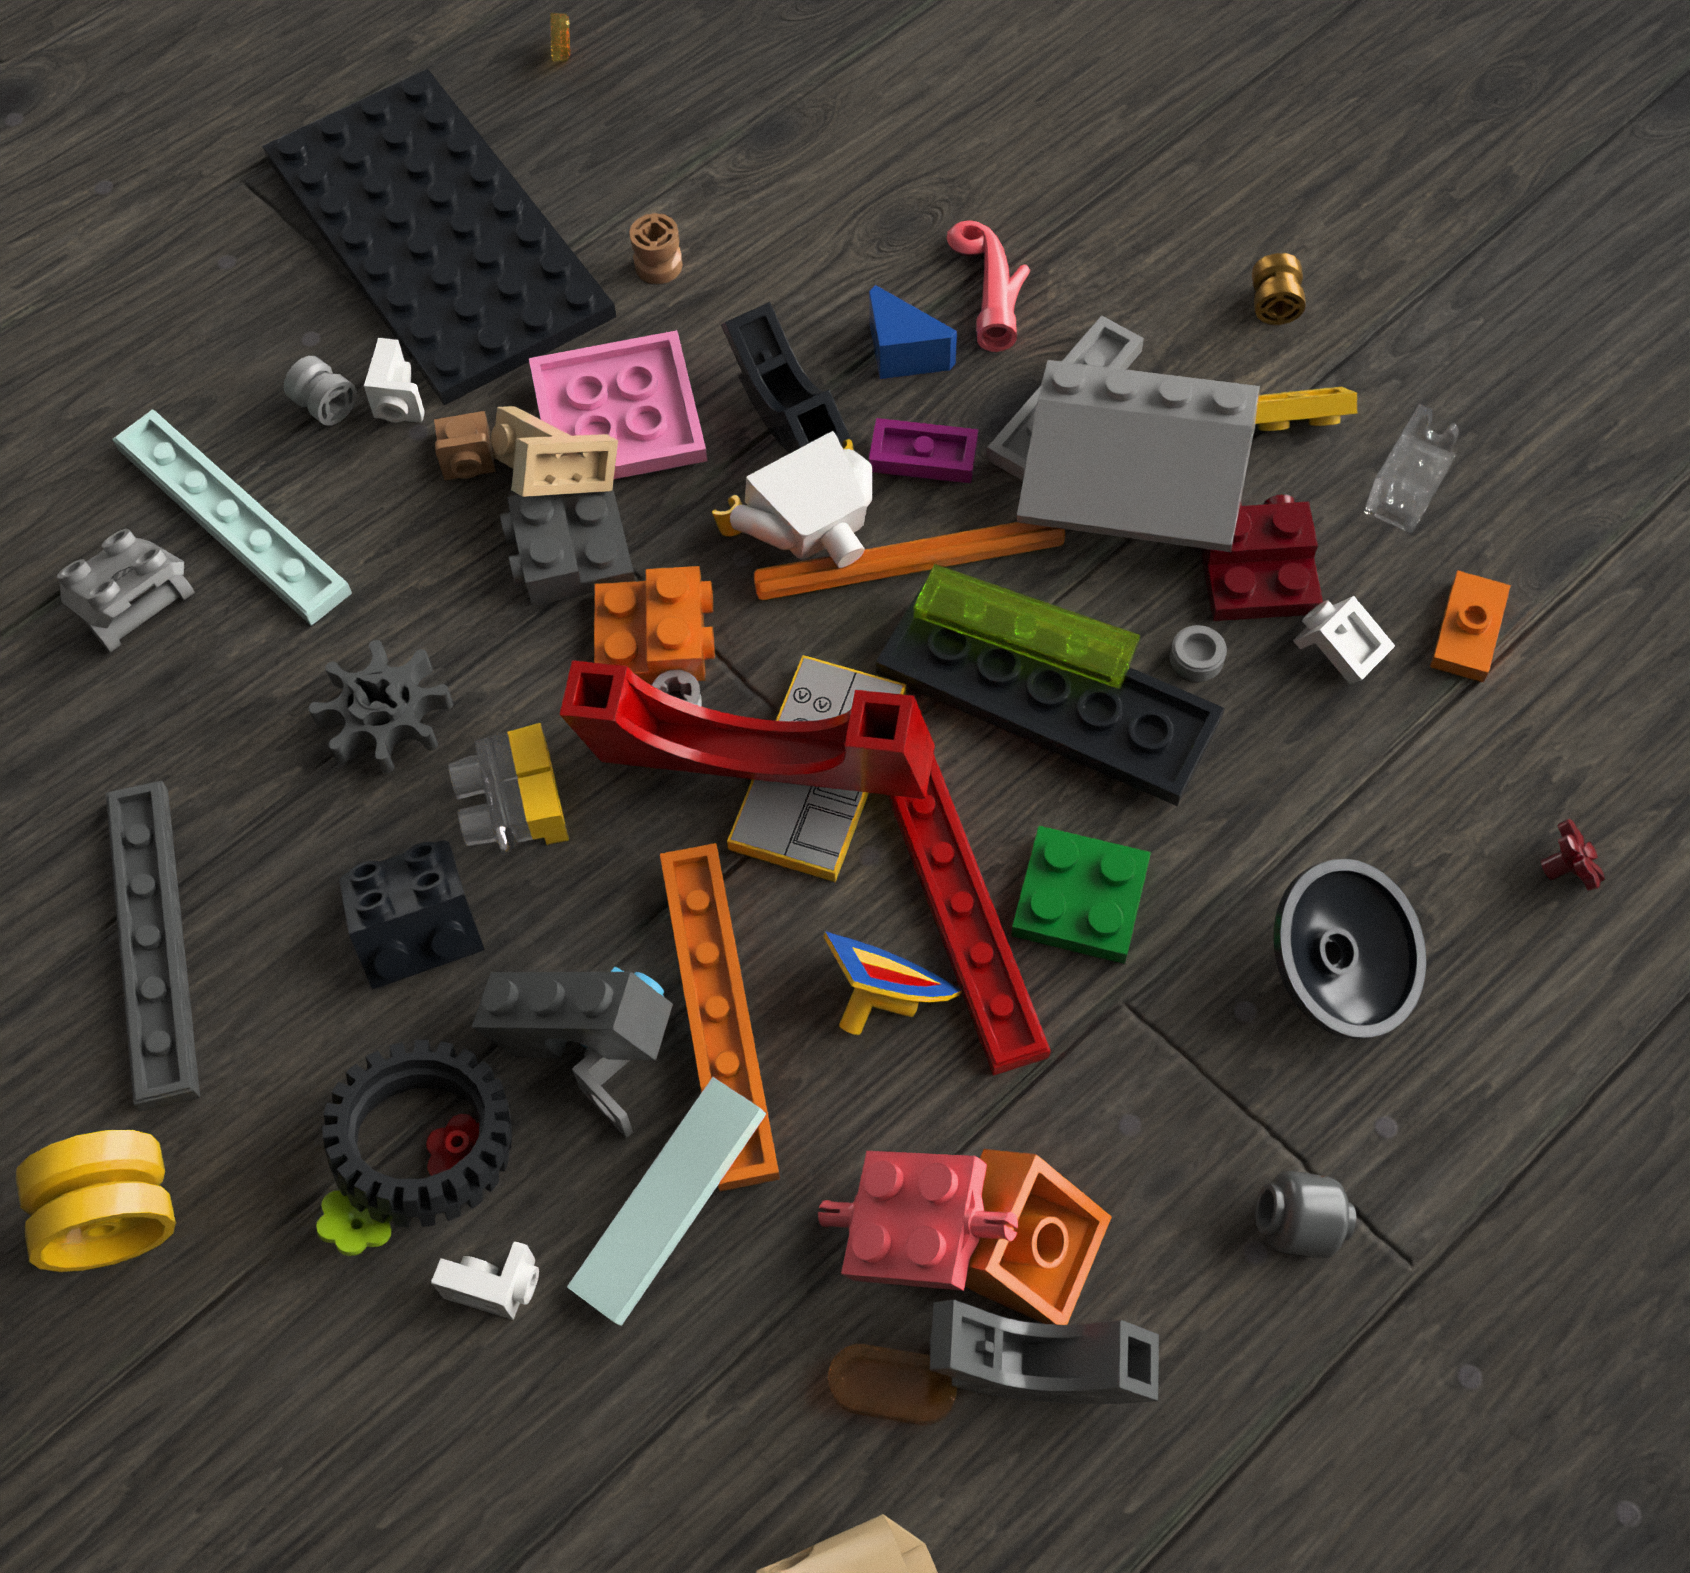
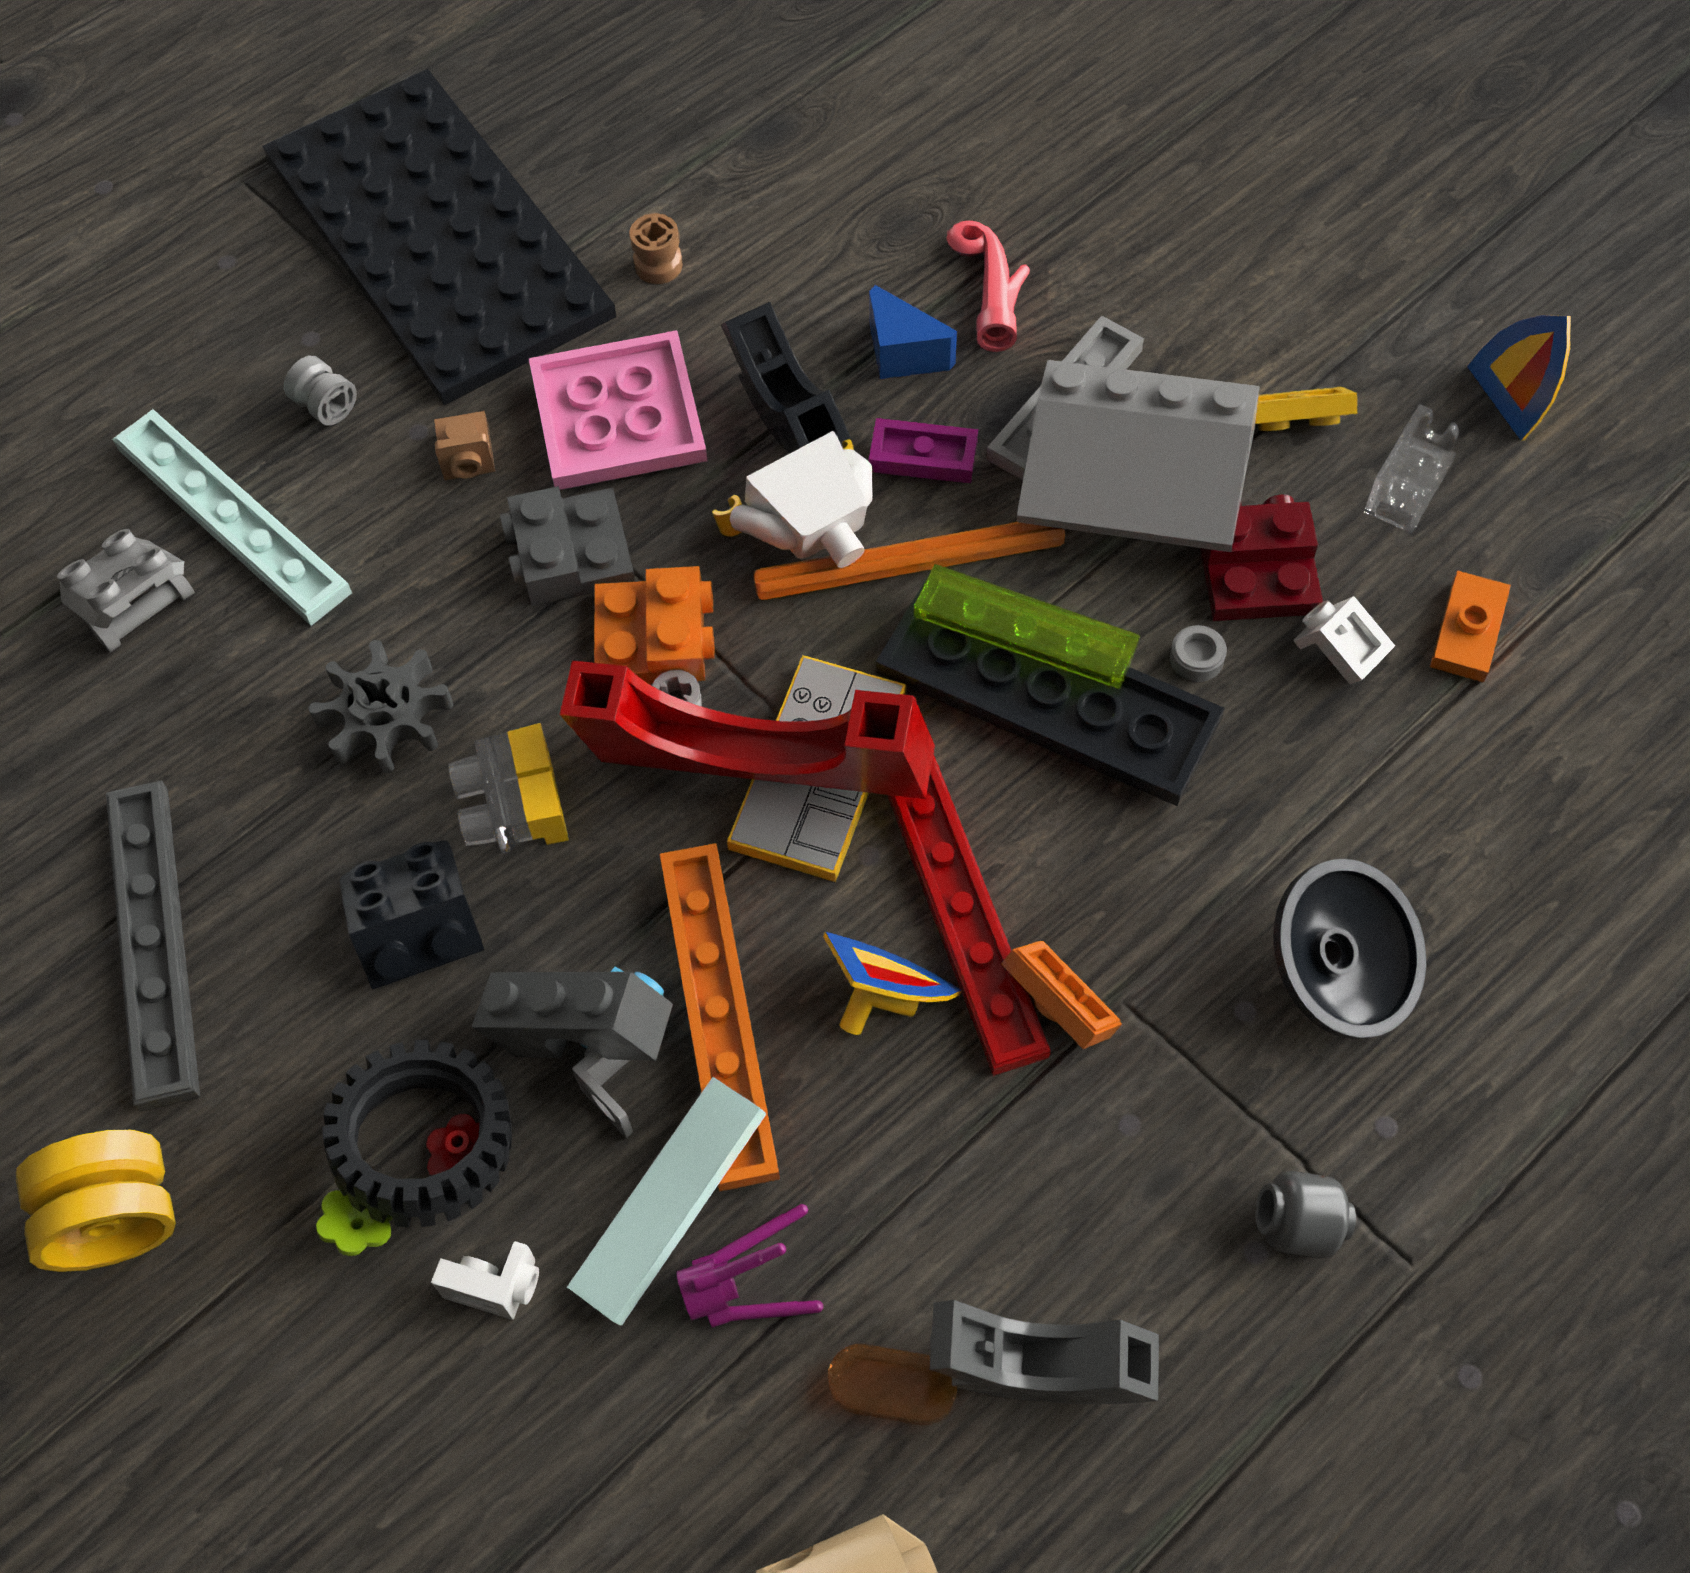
white bracket [364,338,425,423] -> none
tan bracket [491,406,618,497] -> none
clear yellow tile [550,13,570,62] -> none
coral plate [818,1151,1018,1291] -> none
orange slope [965,1149,1112,1325] -> none
green plate [1011,826,1151,964] -> none
pearl gold wheel [1252,253,1306,325] -> none
dark red plant [1541,819,1605,892] -> none
none -> magenta plant [676,1204,823,1328]
none -> orange plate [1001,941,1122,1049]
none -> blue shield [1467,315,1570,441]

